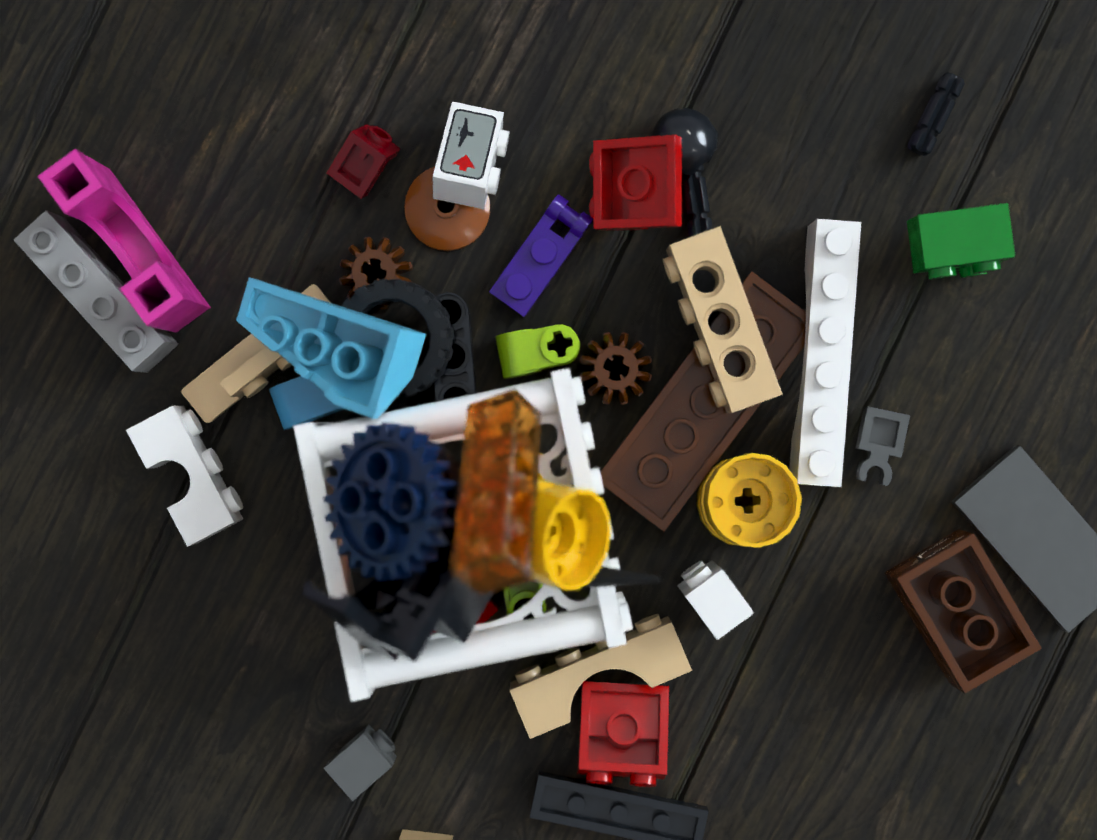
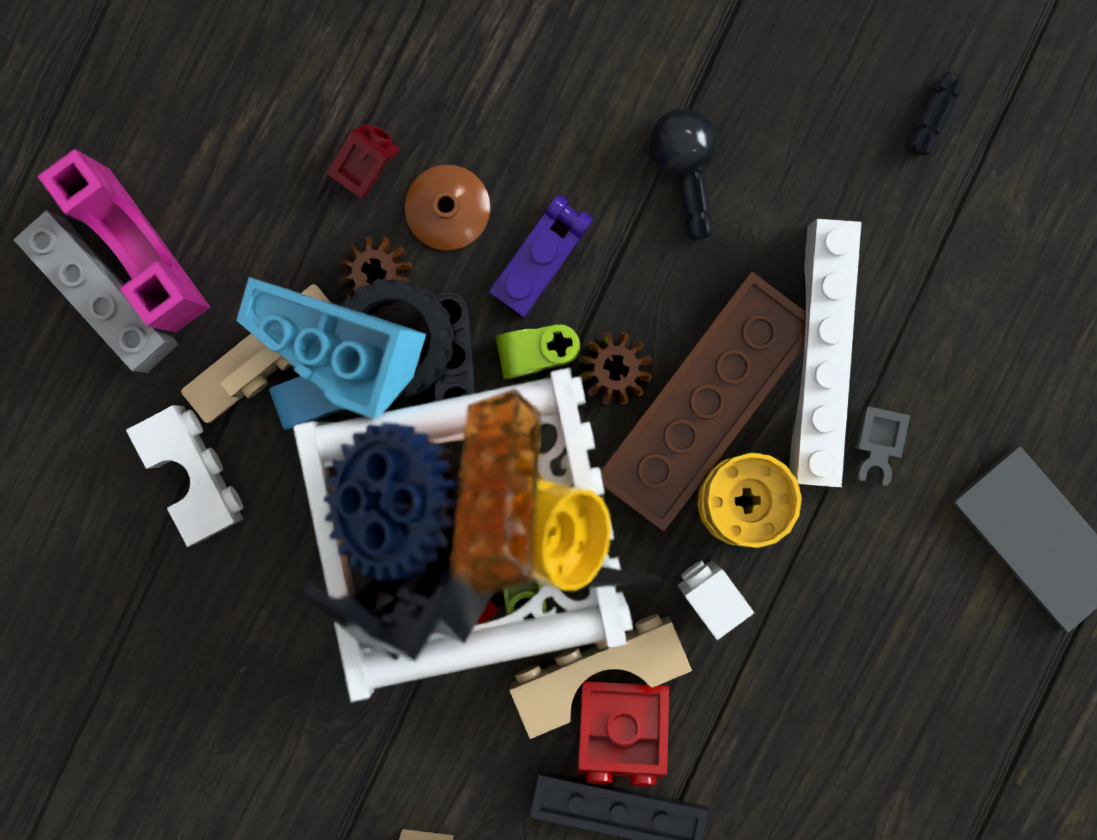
dark grey brick [323,724,397,801] -> none
brick [433,102,510,209] -> none
red plate [589,135,682,231] -> none
tan brick [662,226,783,413] -> none
reddish brown brick [885,529,1042,694] -> none
green brick [907,203,1015,279] -> none

